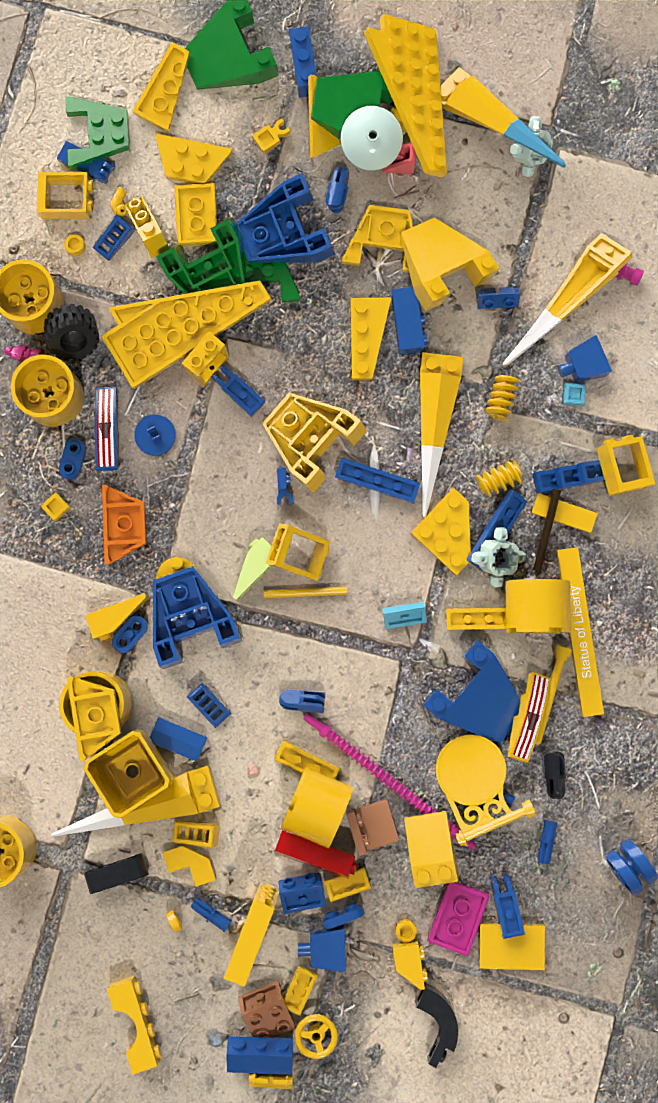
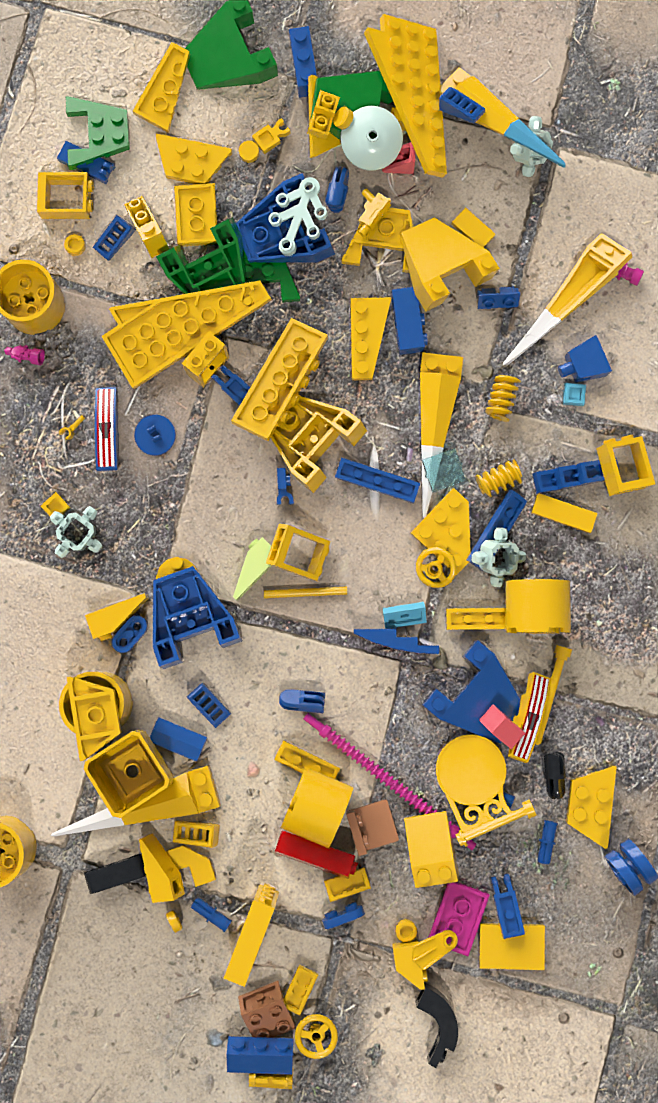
yellow brick [10,355,85,427] -> none
black tyre [44,304,100,361] -> none
blue plate [59,439,87,480] -> none
orange wing [102,485,147,565] -> none
yellow arch [107,976,162,1075] -> none
yellow arm [110,187,127,217] -> none
blue bracket [278,872,326,914] -> none
blue torso [298,925,346,972] -> none
dark brown bar [533,489,561,572] -> none
yellow tile [556,547,604,717] -> none
none -> light aqua piece [50,506,103,558]
none -> yellow hand [59,415,85,440]
none -> yellow slope [139,833,185,903]
none -> yellow plate [231,318,328,441]
none -> yellow tile [239,141,259,163]
none -> light aqua plant [268,177,328,256]
none -> yellow slope [307,90,340,140]
none -> yellow tile [333,107,353,130]
none -> blue slope [354,629,439,654]
none -> yellow piece [358,188,391,237]
none -> yellow piece [412,930,458,971]
none -> yellow piece [416,547,457,588]
none -> clear light blue piece [422,448,465,492]
none -> blue slope [439,87,485,123]
none -> yellow tile [451,207,496,248]
none -> coral slope [479,704,526,749]
none -> yellow wing [566,766,617,849]

